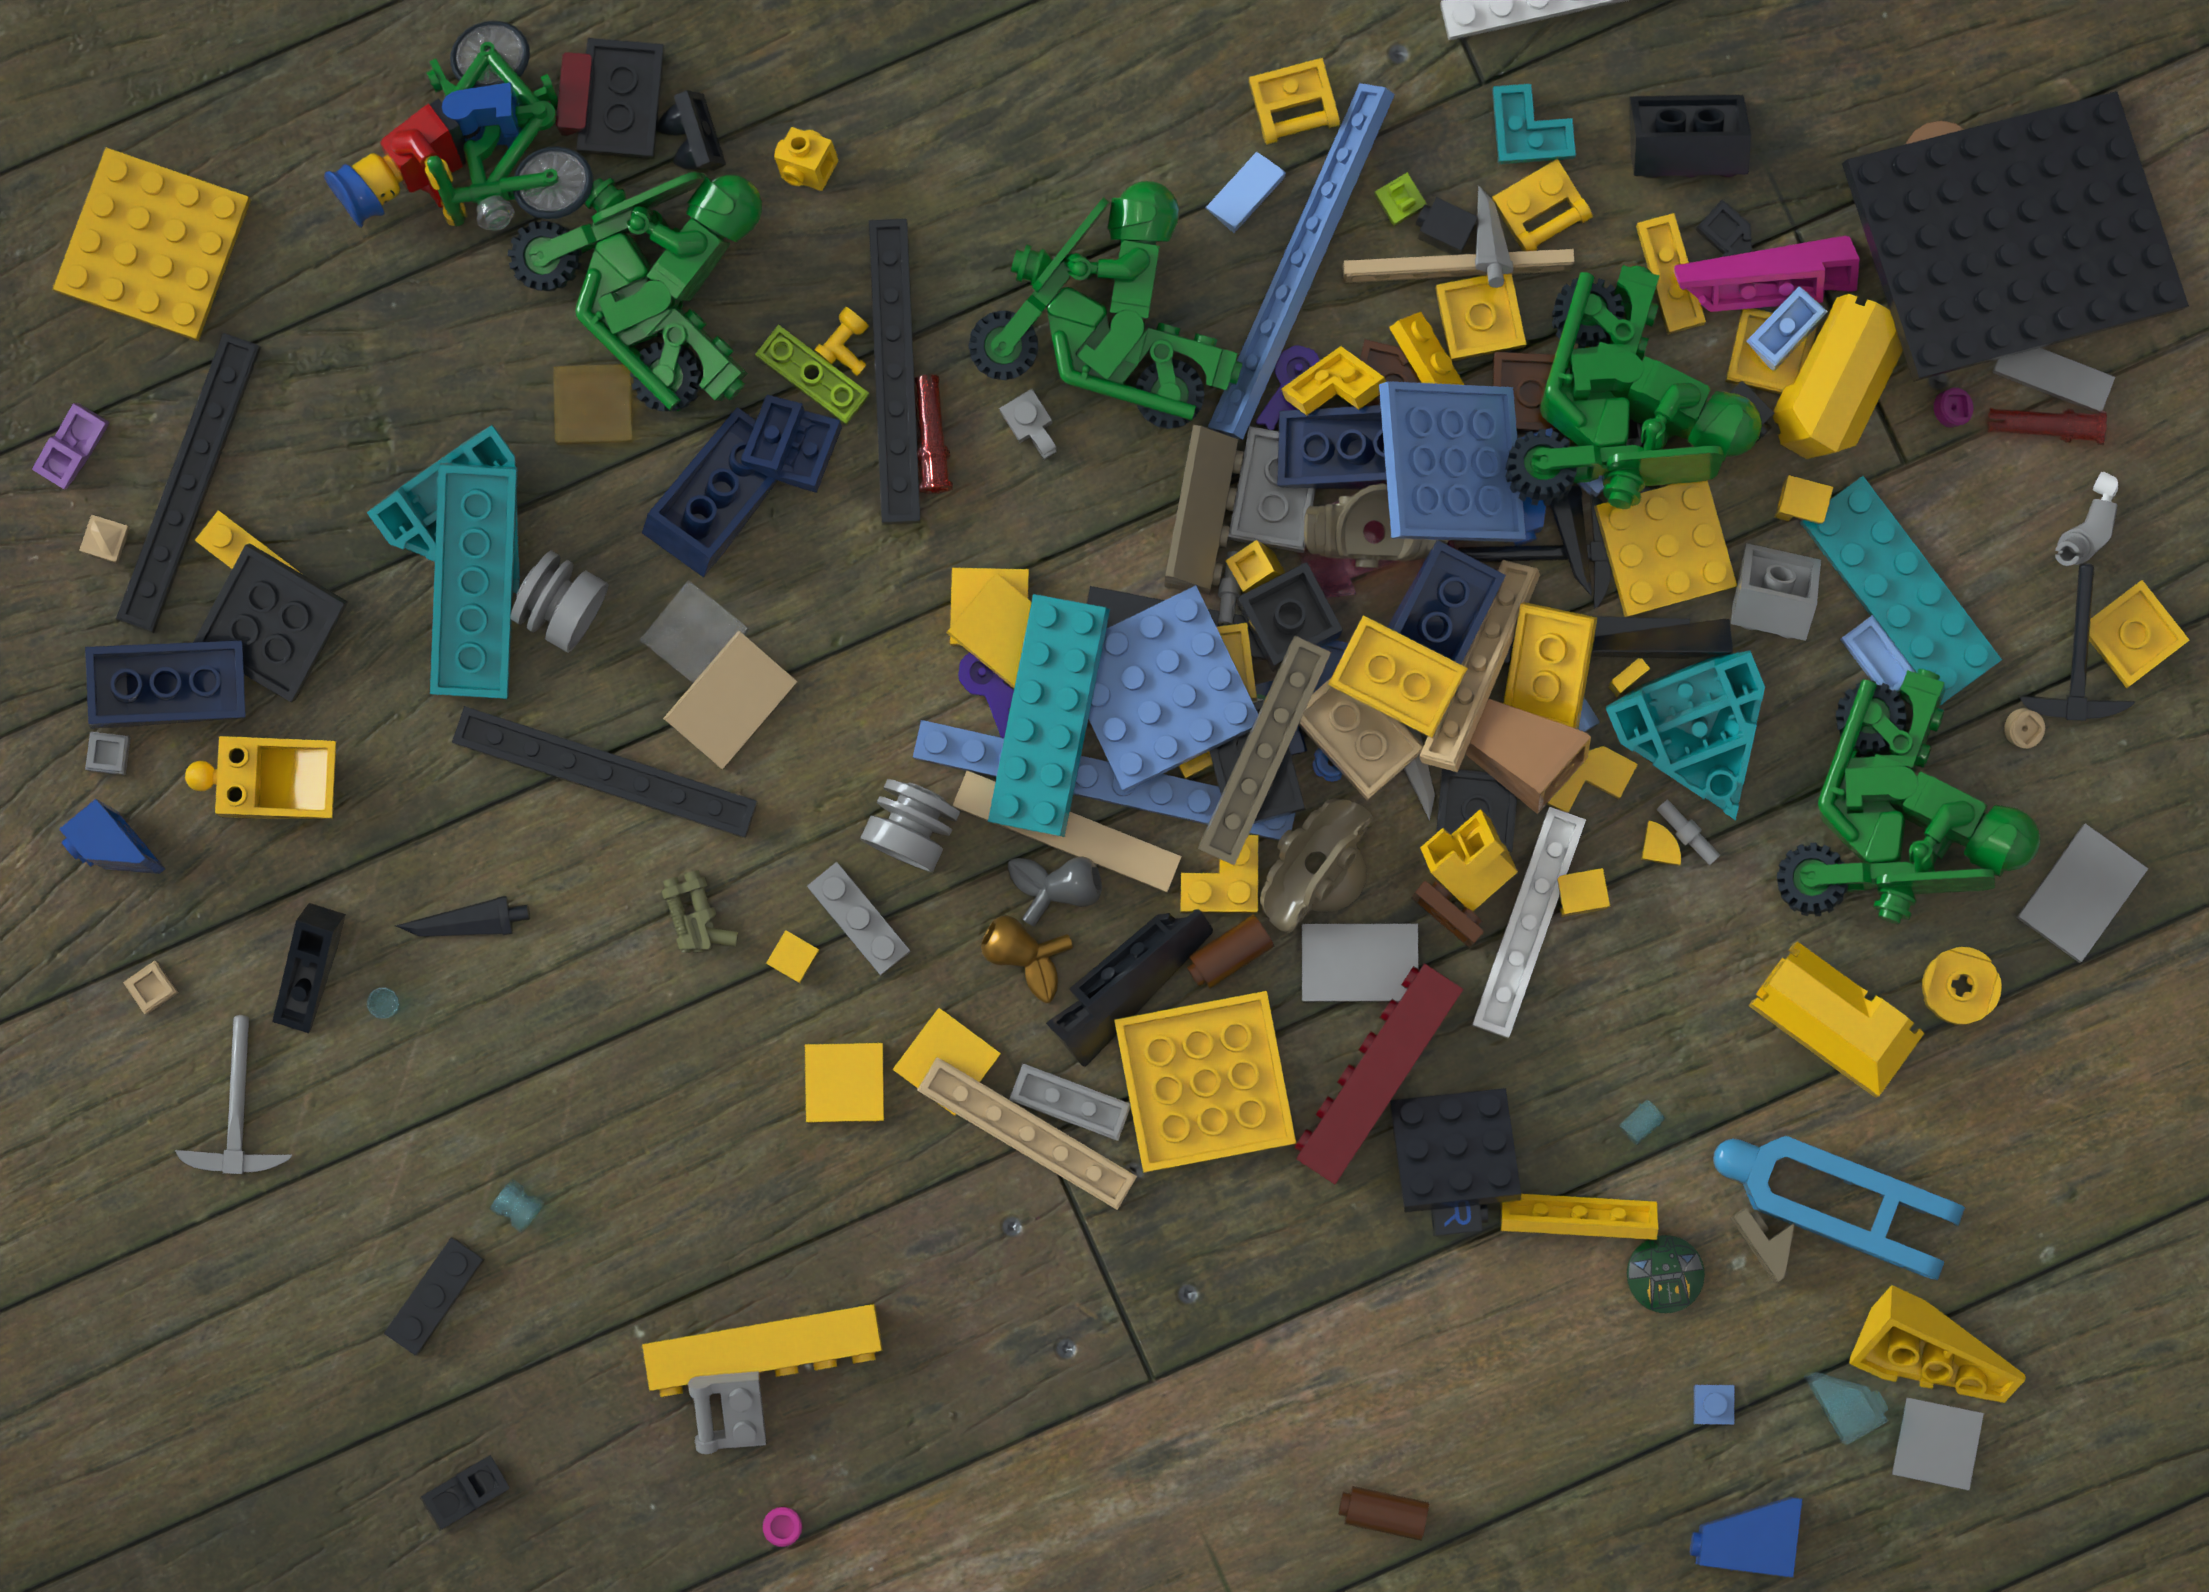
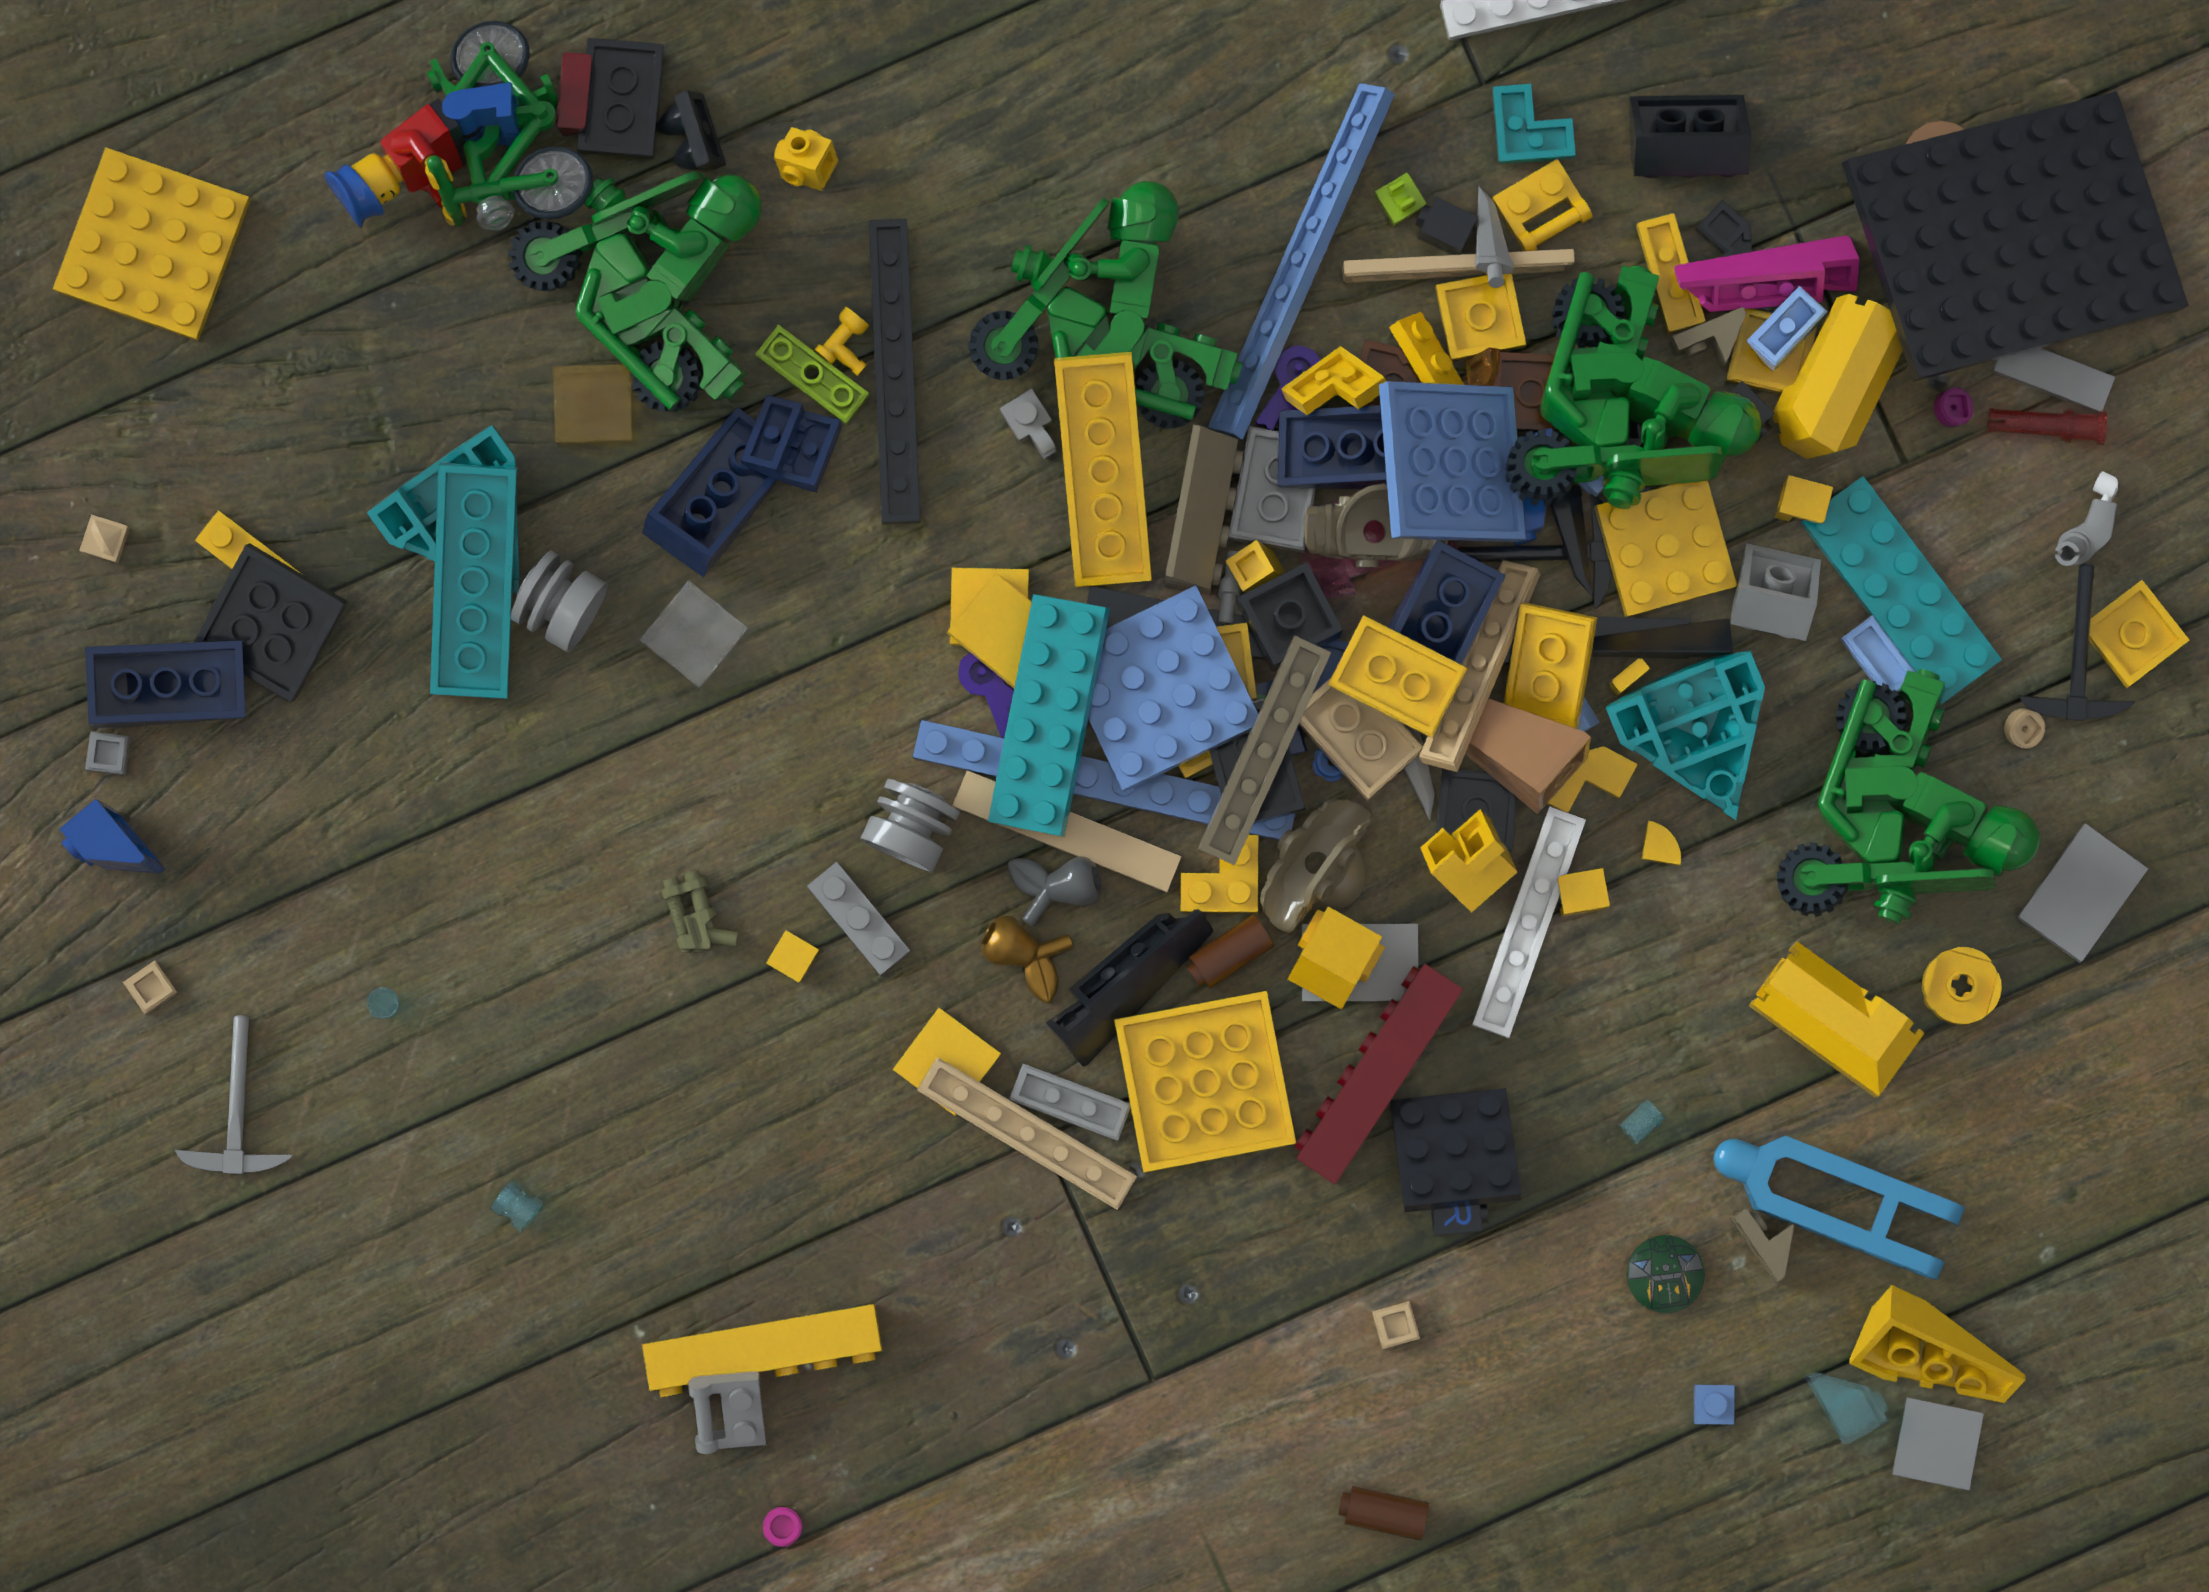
medium lavender slope [32,403,110,489] -> none
black tile [116,333,261,633] -> none
yellow slope [185,736,336,819] -> none
black slope [272,903,346,1033] -> none
black plate [384,1237,485,1356] -> none
black bar [395,896,530,937] -> none
black slope [420,1455,510,1531] -> none
black plate [452,706,758,839] -> none
tan tile [663,631,797,770] -> none
yellow tile [805,1043,884,1123] -> none
clear red pin [915,375,953,494] -> none
light blue slope [1206,152,1286,233] -> none
yellow plate [1249,58,1340,145] -> none
reddish brown plate [1411,881,1484,948] -> none
yellow plate [1500,1194,1658,1240] -> none
light grey bar [1656,799,1720,866] -> none
blue slope [1690,1497,1802,1577] -> none
none -> yellow plate [1054,352,1152,587]
none -> yellow plate [1288,907,1385,1010]
none -> tan tile [1372,1301,1420,1349]
none -> clear orange tile [1465,347,1500,386]
none -> dark tan slope [1669,307,1746,370]

